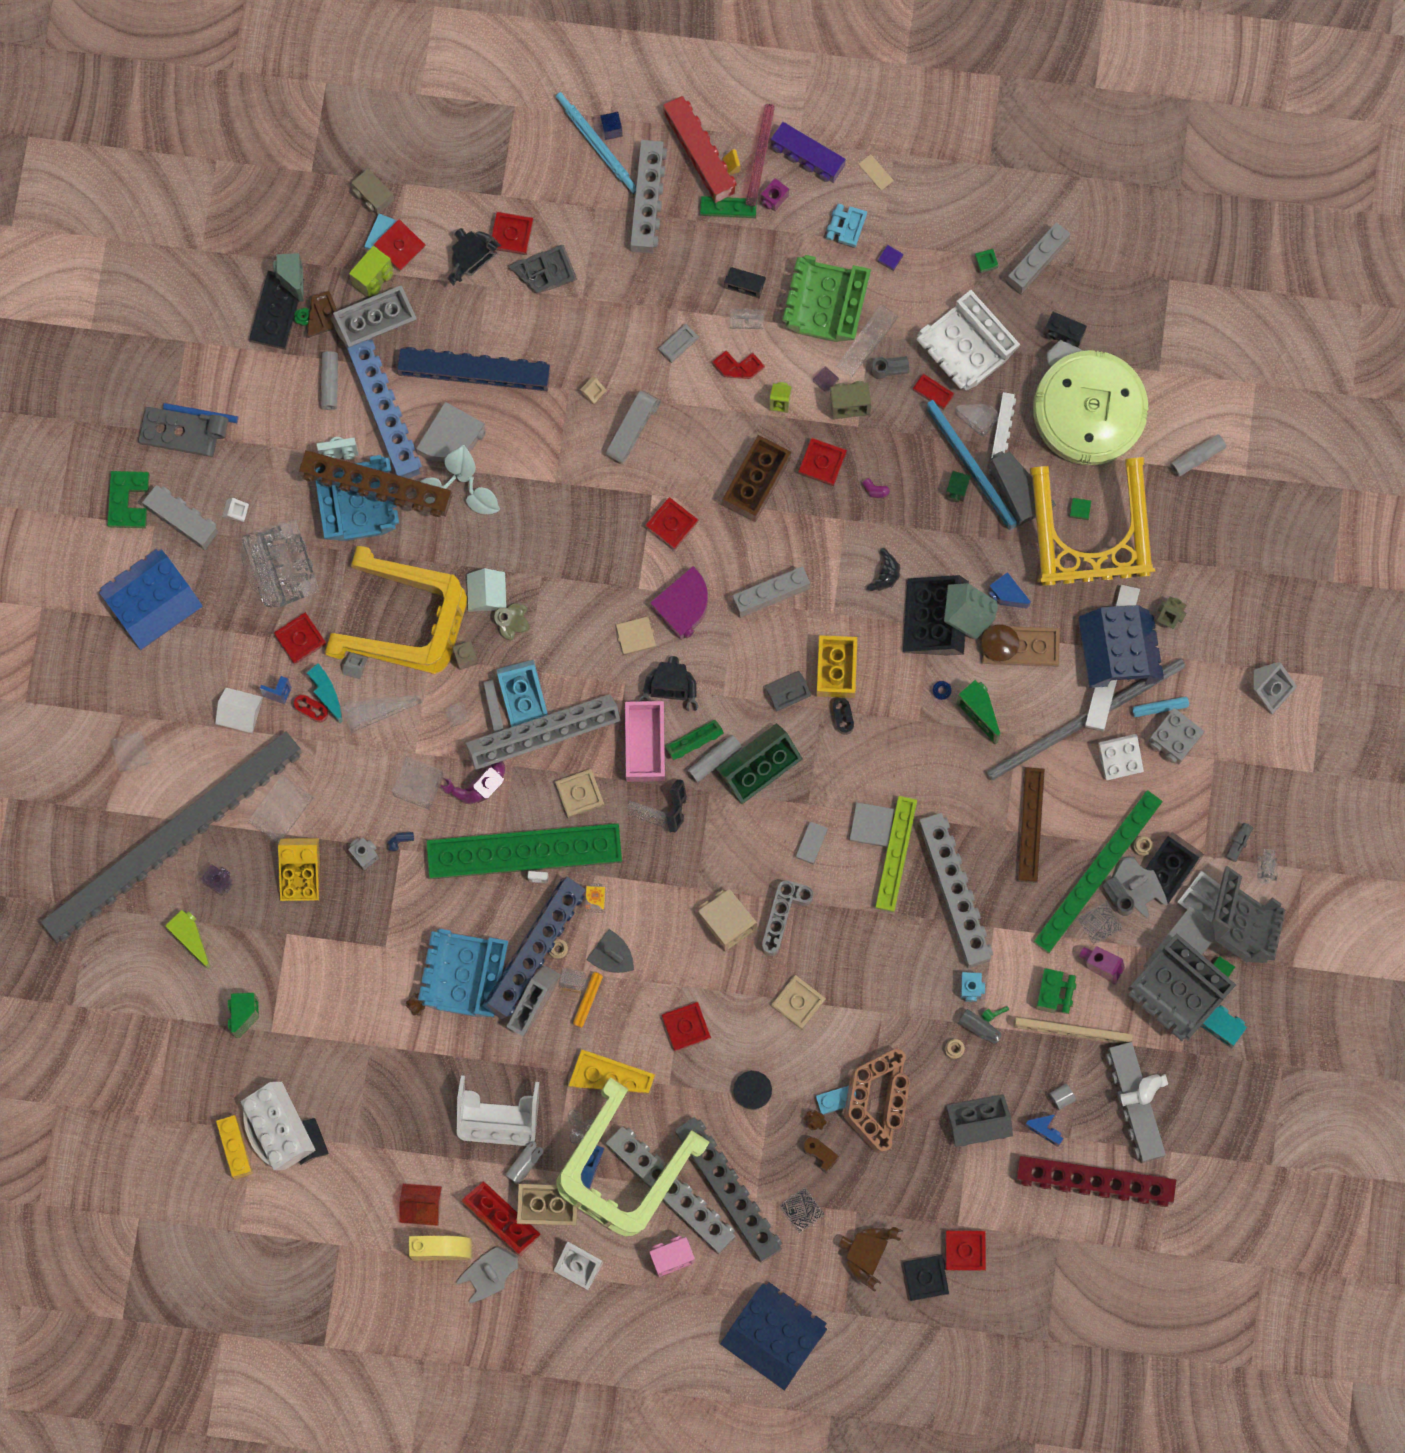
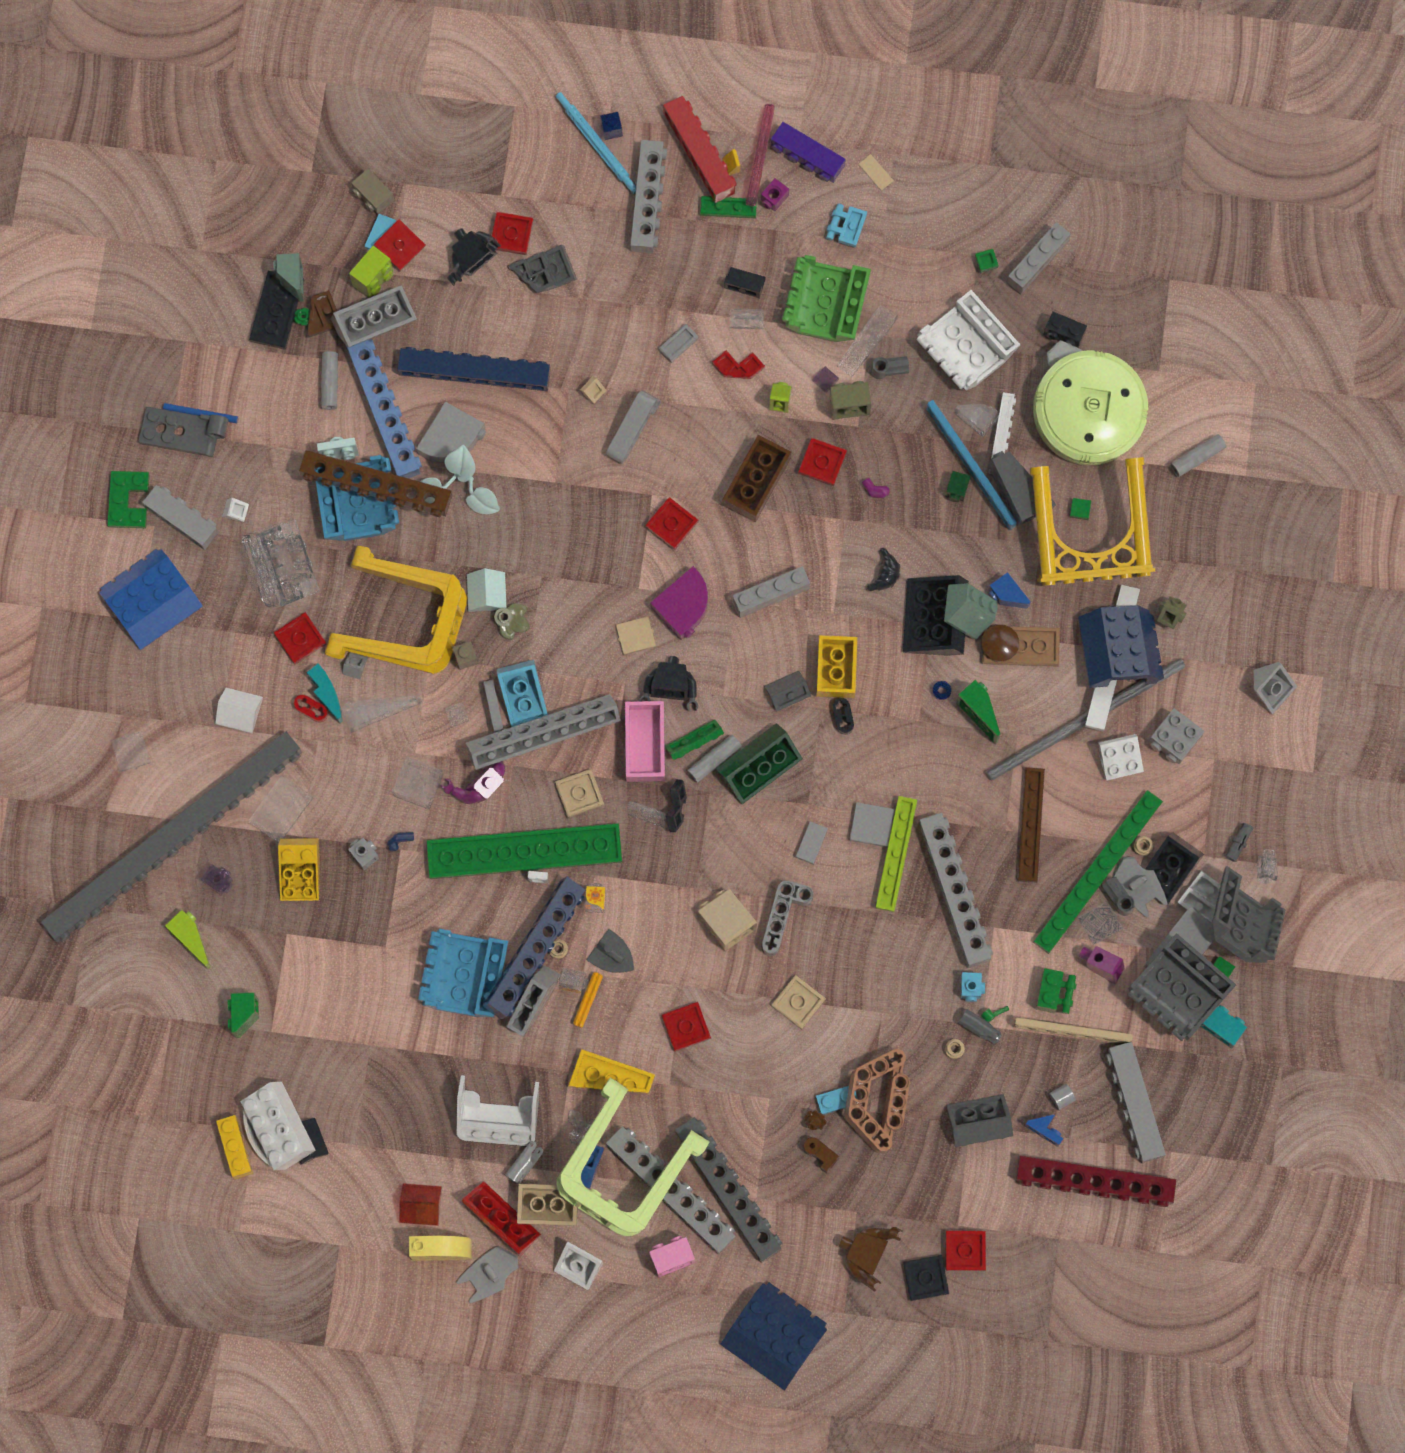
blue panel [260,676,292,705] -> none
reddish brown plant [406,993,425,1016] -> none
black tile [733,1070,772,1110] -> none
clear piece [779,1187,826,1234] -> none
dark purple tile [878,245,904,271] -> none
red tile [913,373,955,410] -> none
white arm [1121,1074,1168,1106] -> none
medium azure axle [1132,697,1189,717] -> none

